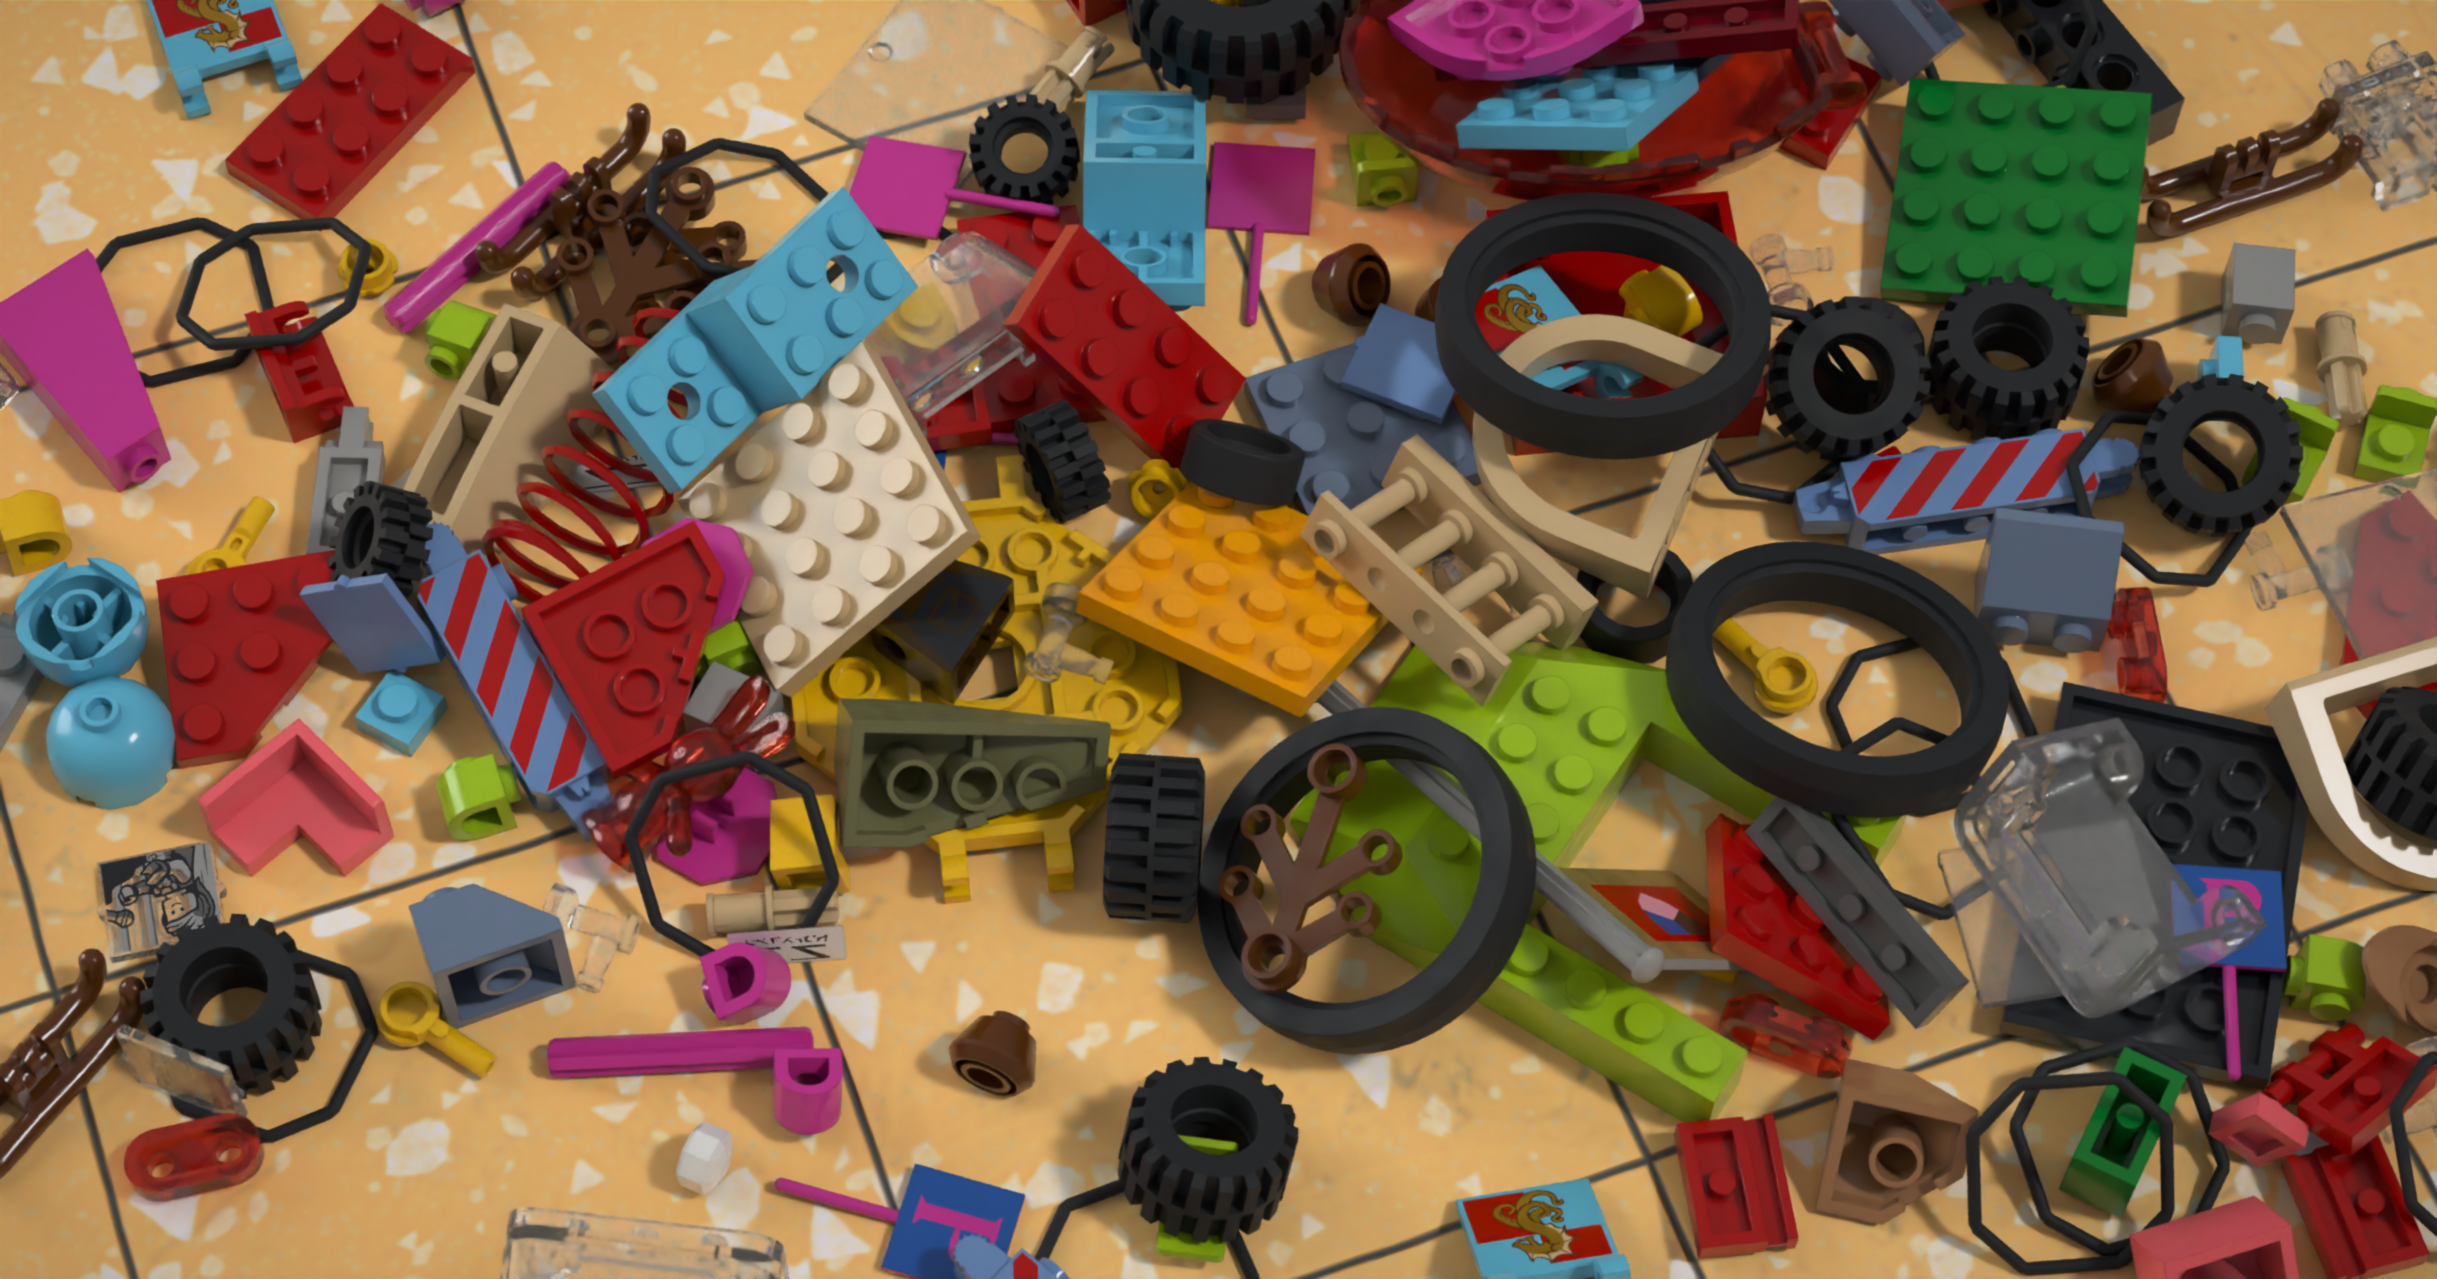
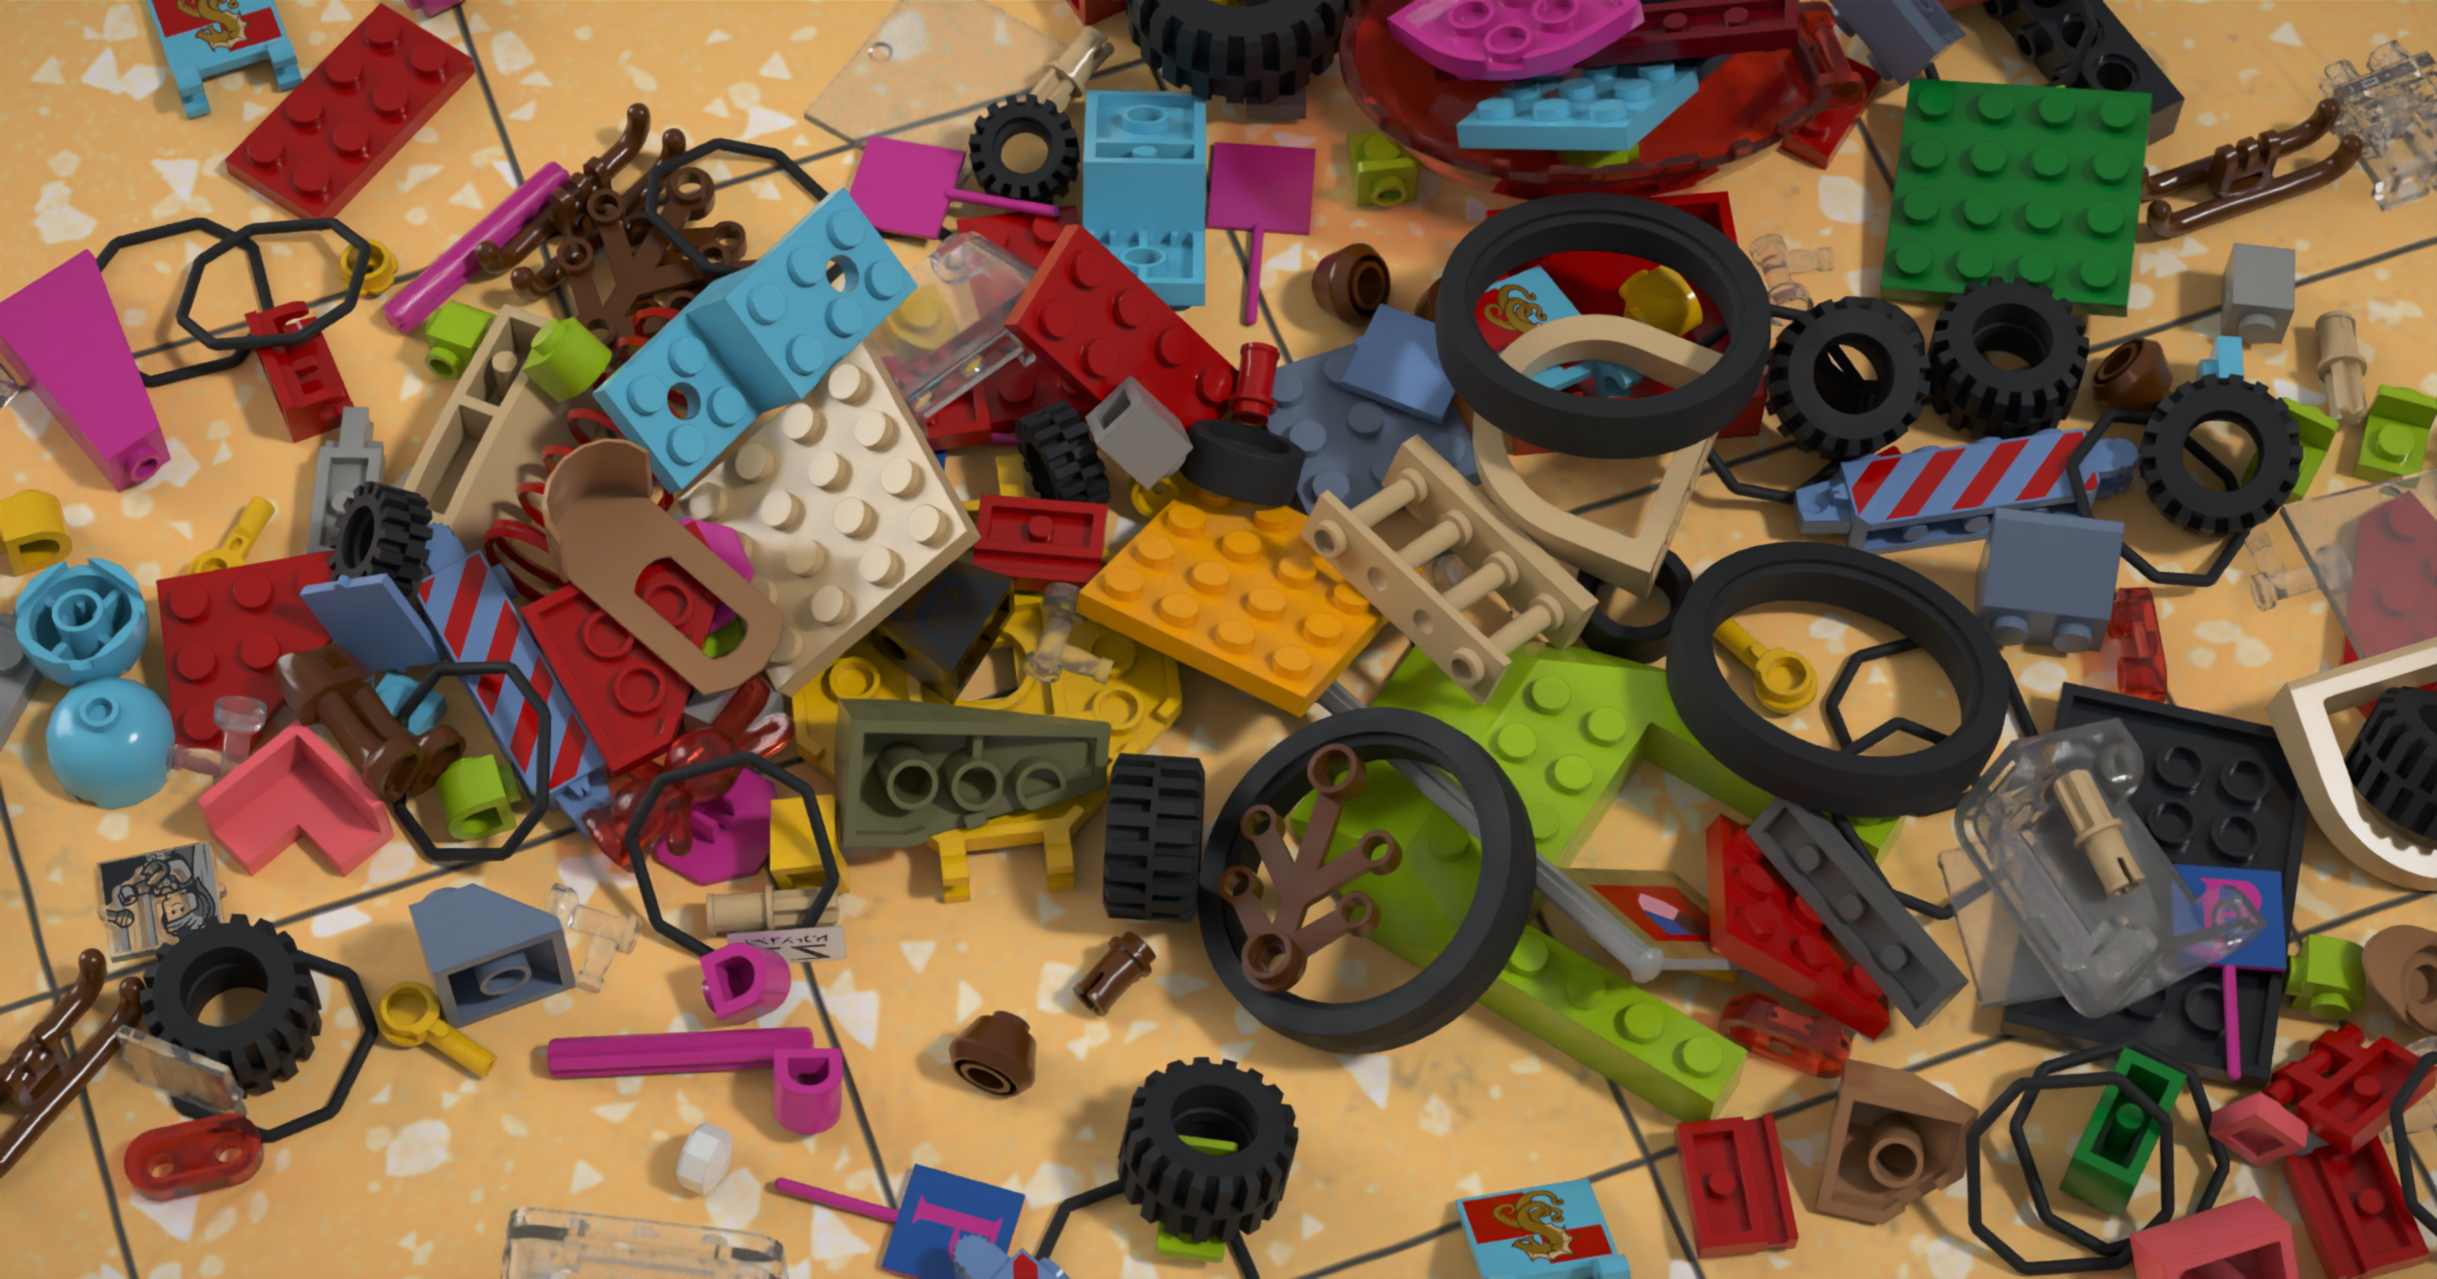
none -> clear piece [166,696,267,787]
none -> reddish brown piece [274,643,466,804]
none -> black piece [393,661,551,861]
none -> lime plate [522,317,612,403]
none -> medium nougat piece [541,438,784,697]
none -> red plate [972,494,1108,595]
none -> reddish brown pin [1073,931,1156,1017]
none -> light grey brick [1085,375,1193,490]
none -> red pin [1227,342,1280,426]
none -> tan axle [2053,769,2146,899]

